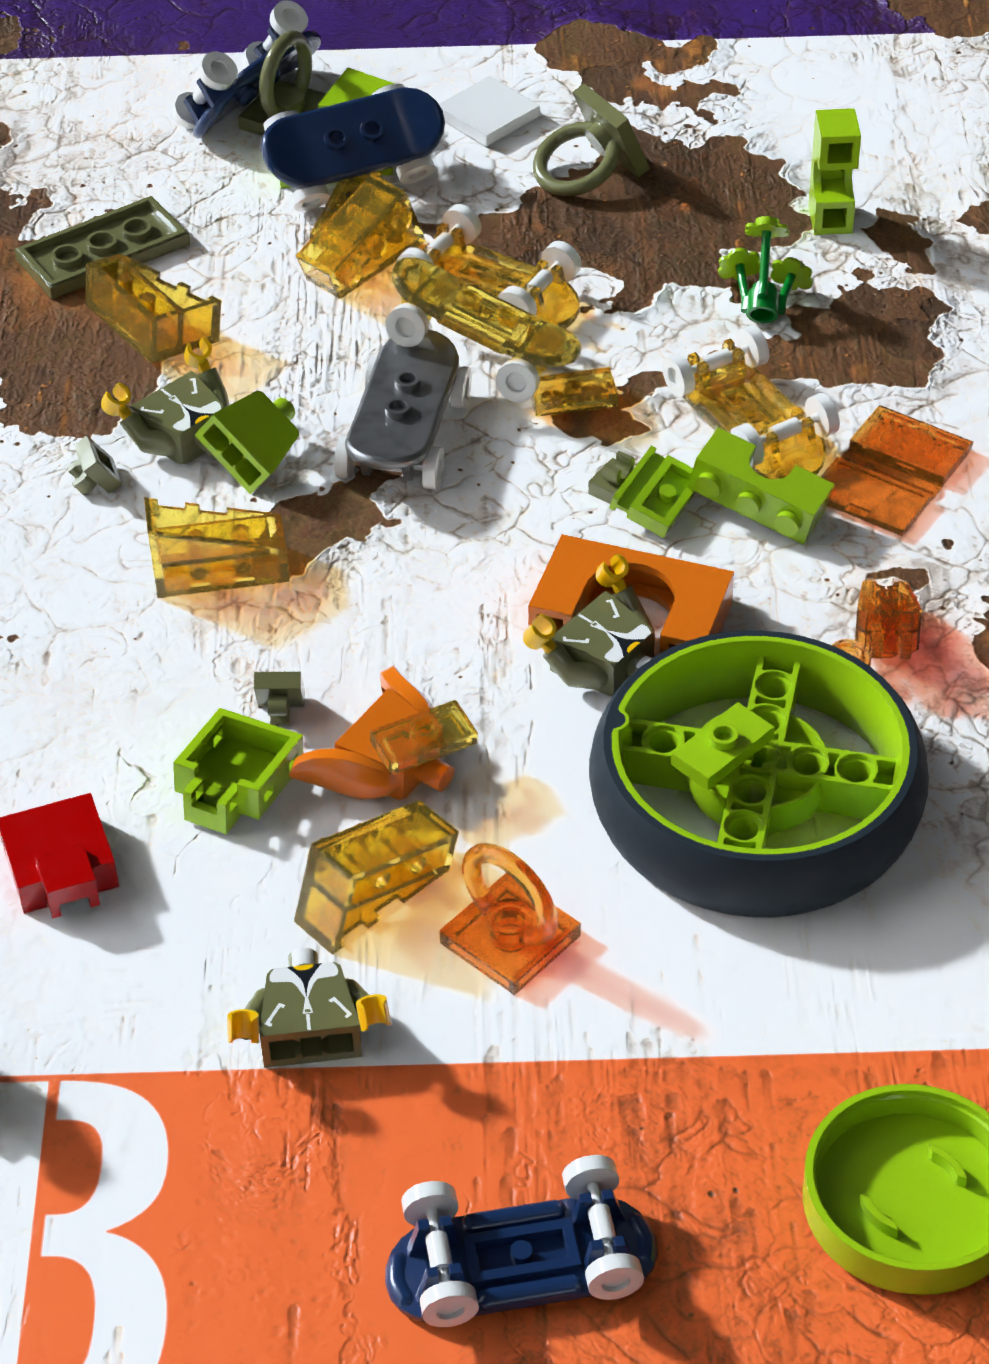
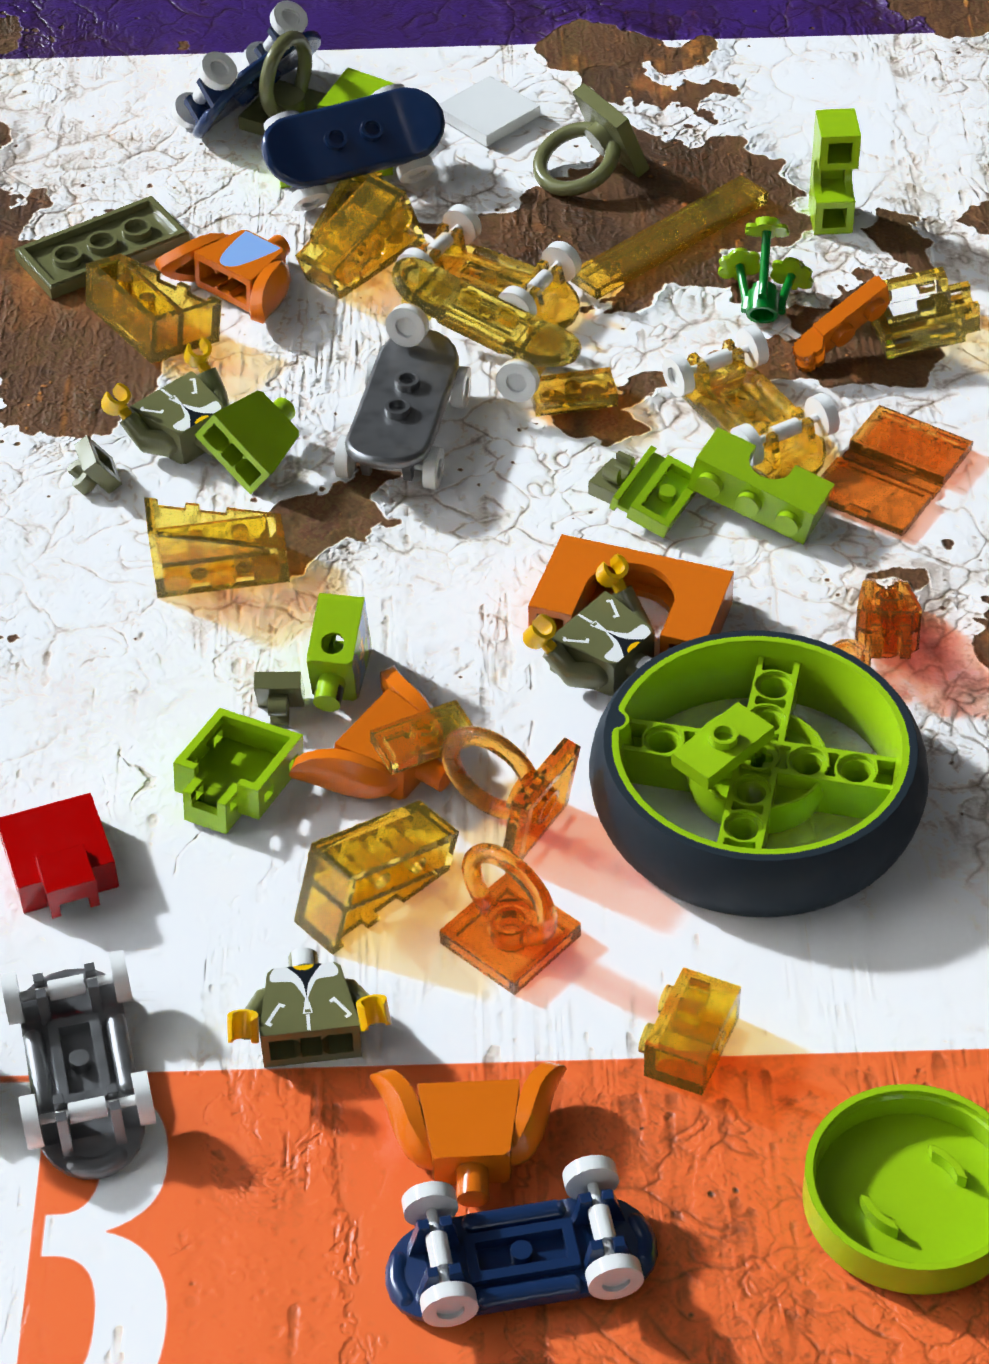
none -> flat silver piece [0,950,157,1180]
none -> orange torso [154,230,291,324]
none -> lime torso [306,593,372,712]
none -> orange torso [369,1062,567,1207]
none -> clear orange tile [441,726,581,867]
none -> clear yellow tile [571,175,768,300]
none -> clear yellow brick [638,967,741,1096]
none -> orange hinge [792,275,890,373]
none -> clear yellow piece [871,267,980,360]

